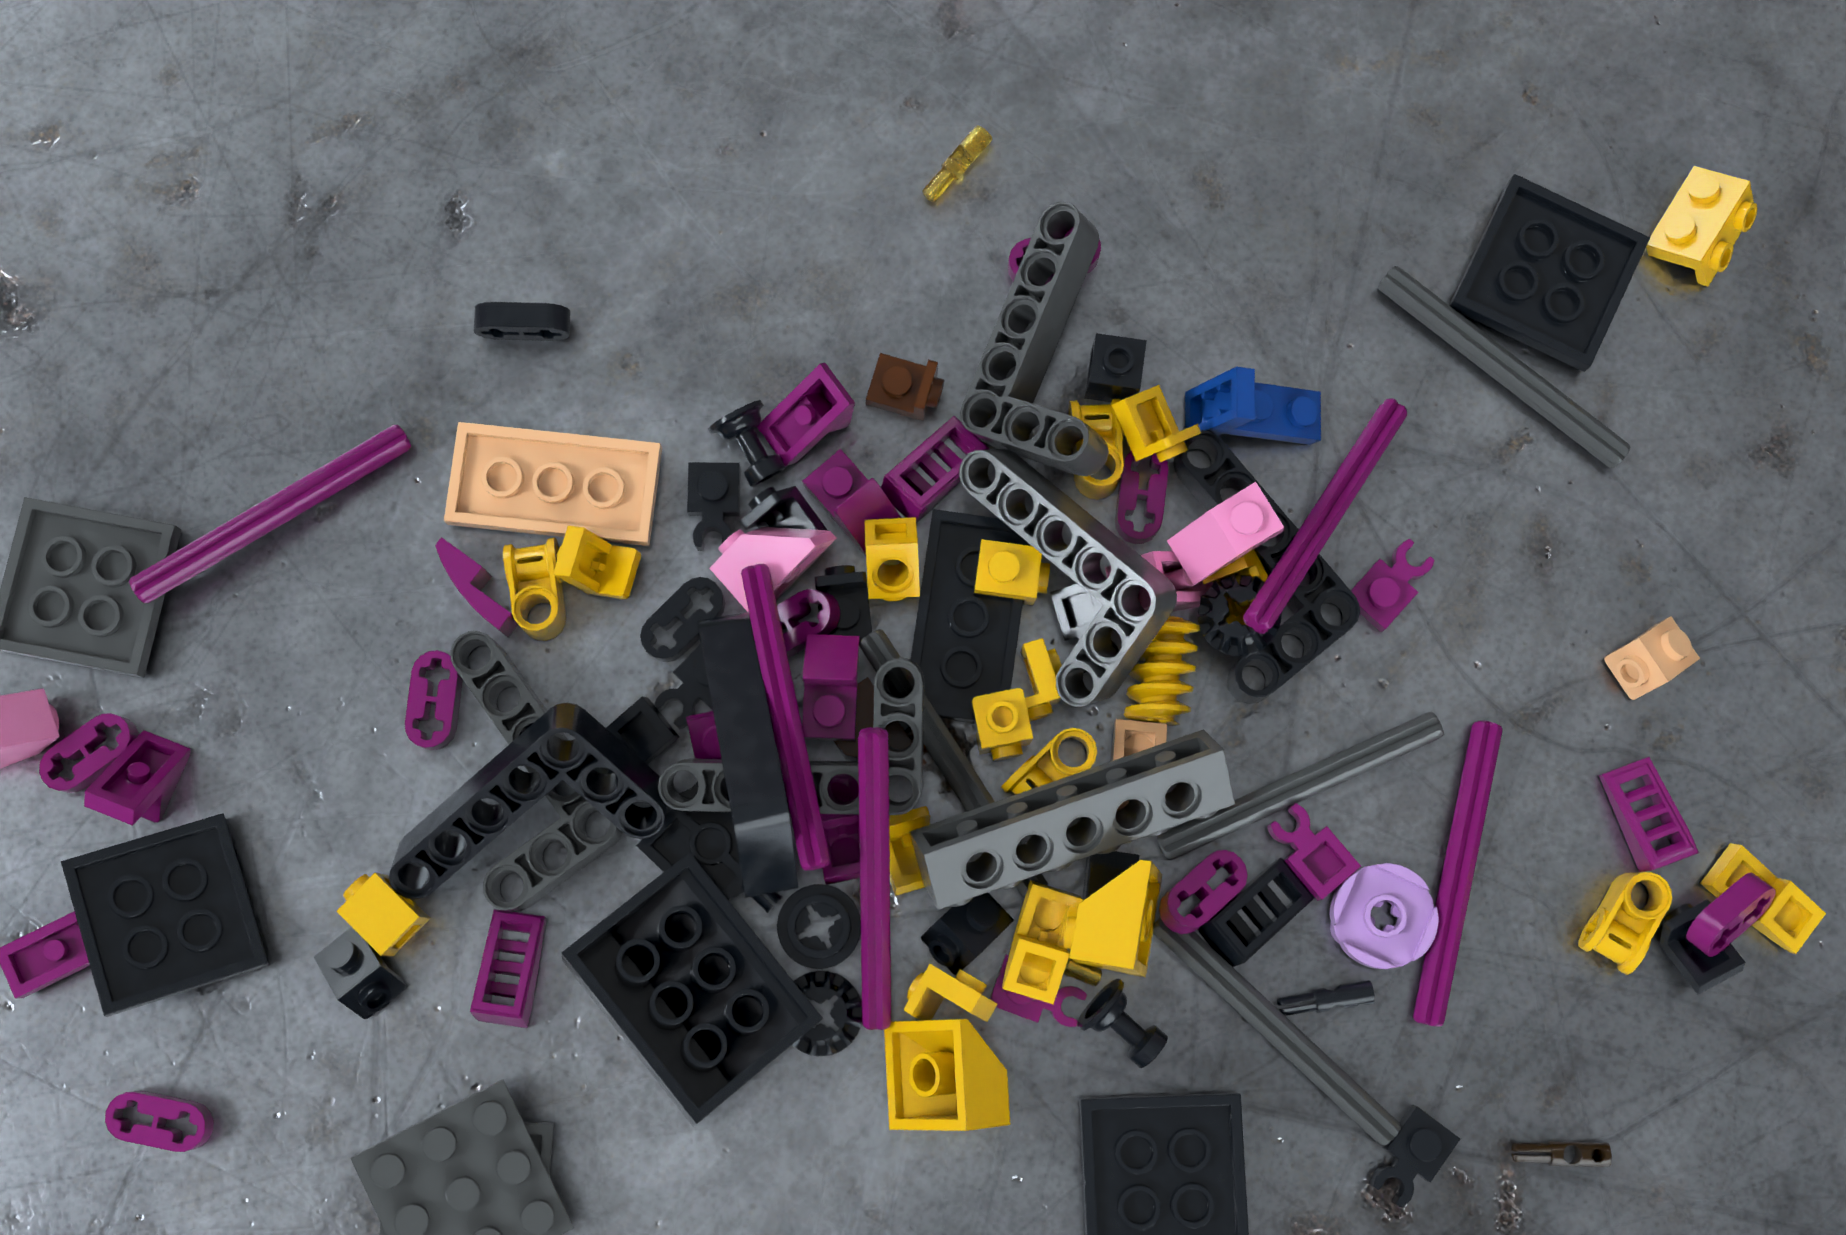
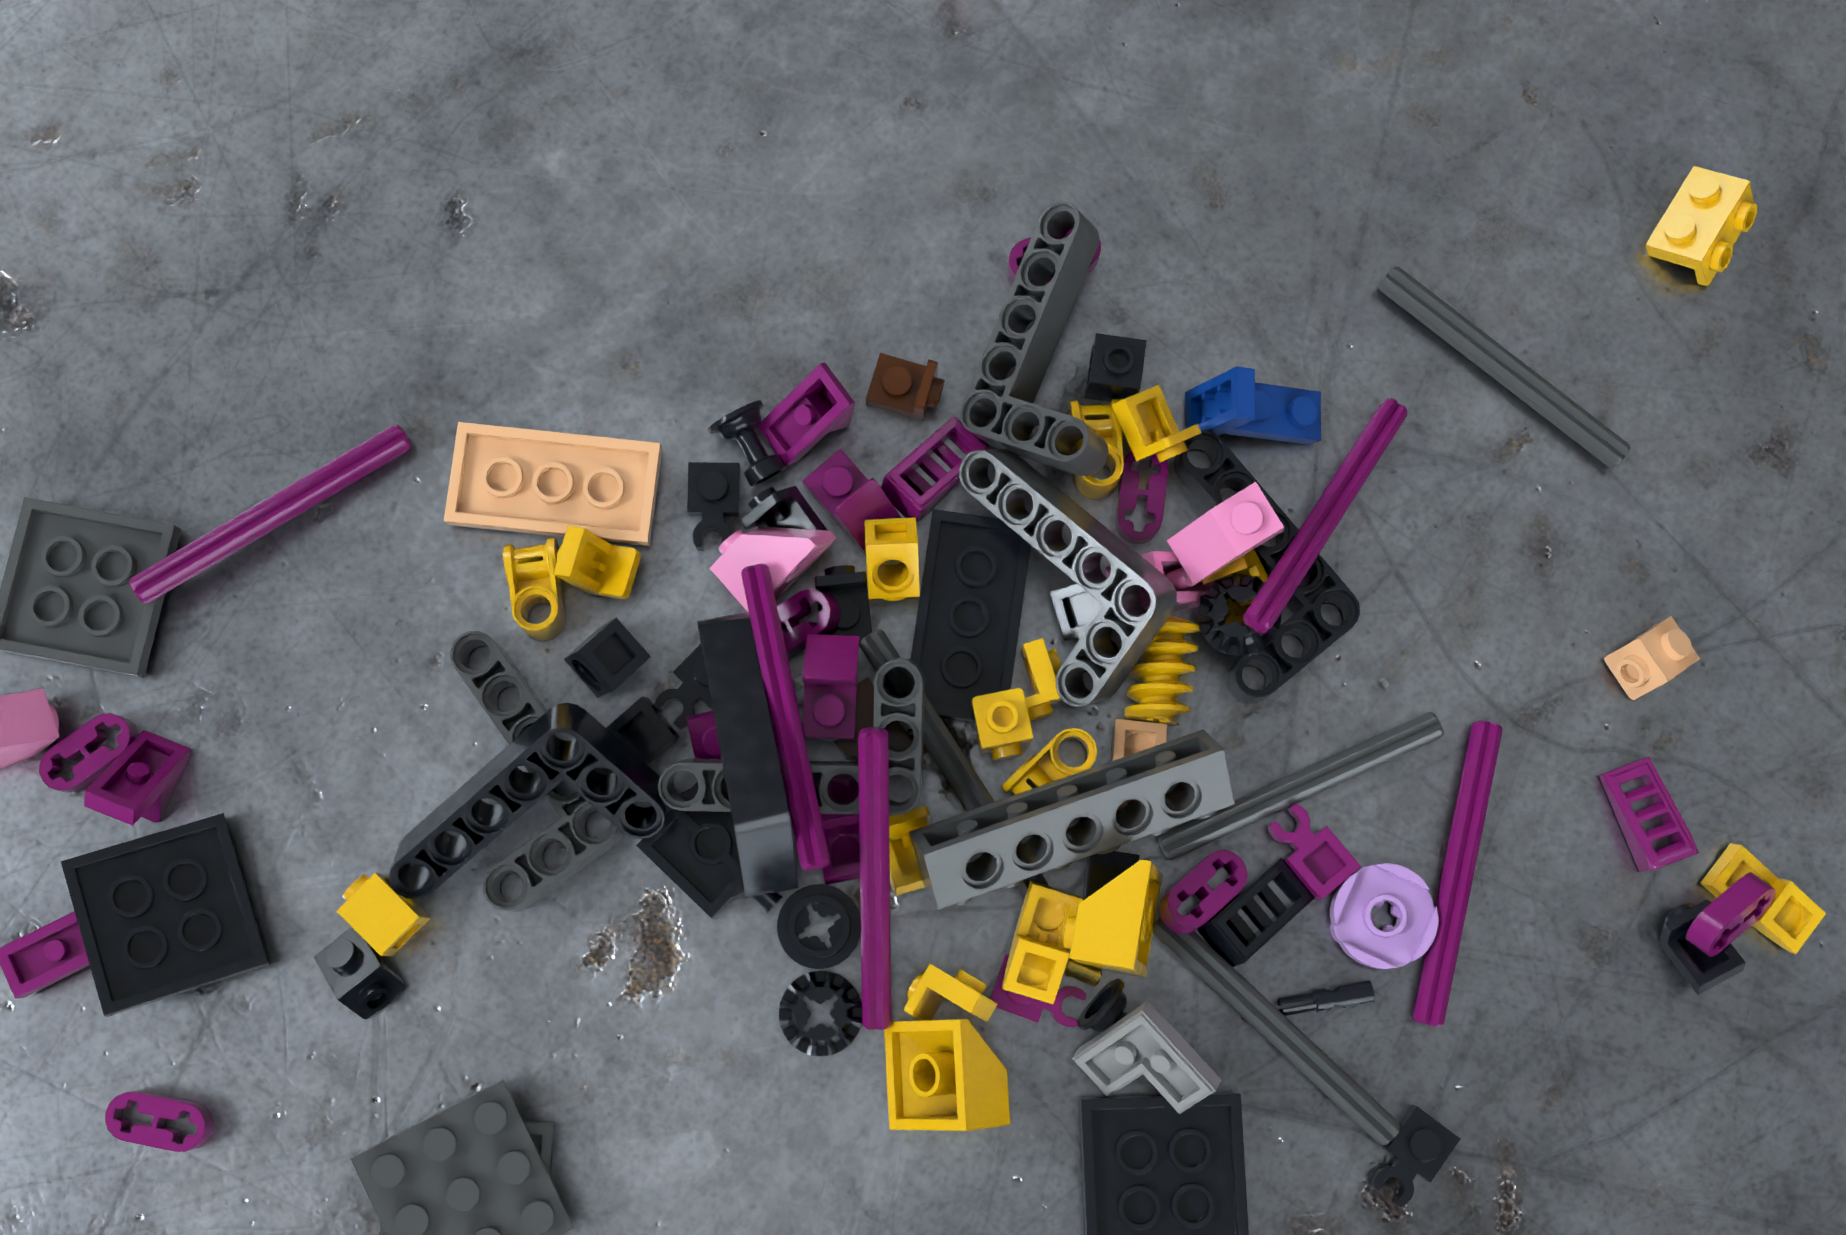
magenta beam [405,650,463,750] -> none
magenta slope [435,537,518,638] -> none
magenta slope [470,909,547,1028] -> none
black beam [474,302,570,341] -> none
black slope [561,852,823,1127] -> none
black beam [640,577,725,662] -> none
black bracket [921,892,1014,975] -> none
clear yellow pin [922,125,993,202] -> none
yellow bracket [974,539,1050,606] -> none
magenta plate [1351,539,1435,632] -> none
black plate [1449,174,1650,372] -> none
dark brown pin [1511,1141,1612,1167] -> none
yellow piece [1578,872,1672,975] -> none
none -> black brick [564,617,651,698]
none -> light grey tile [1072,1000,1222,1114]

